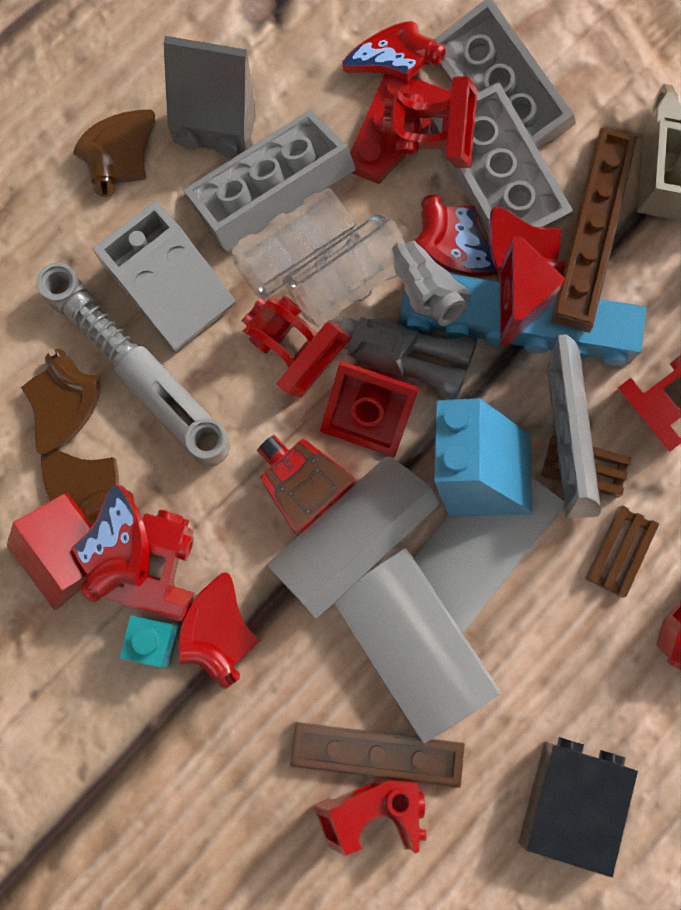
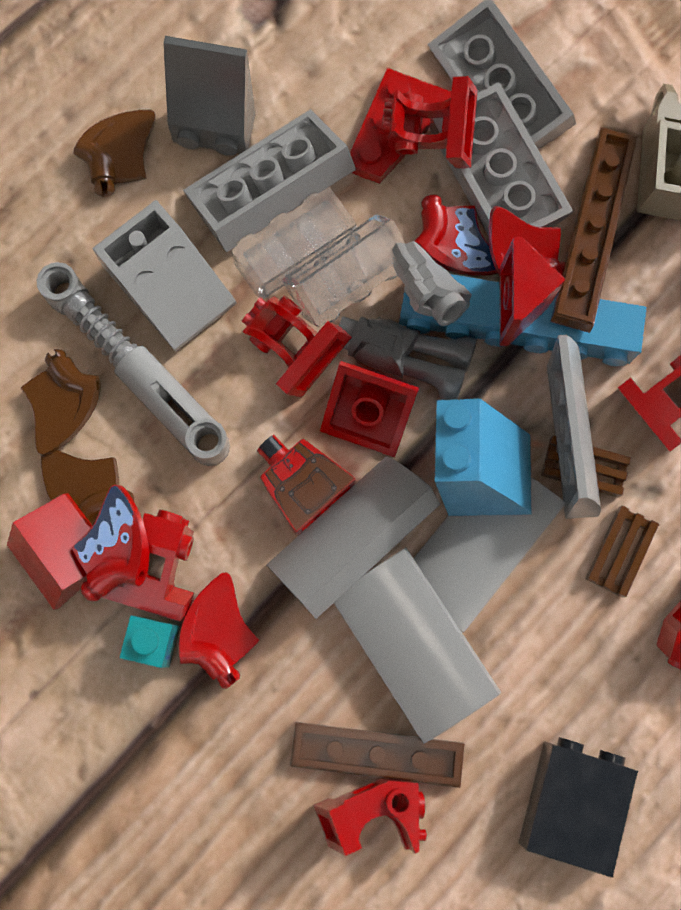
red arm [342,21,446,81] -> none

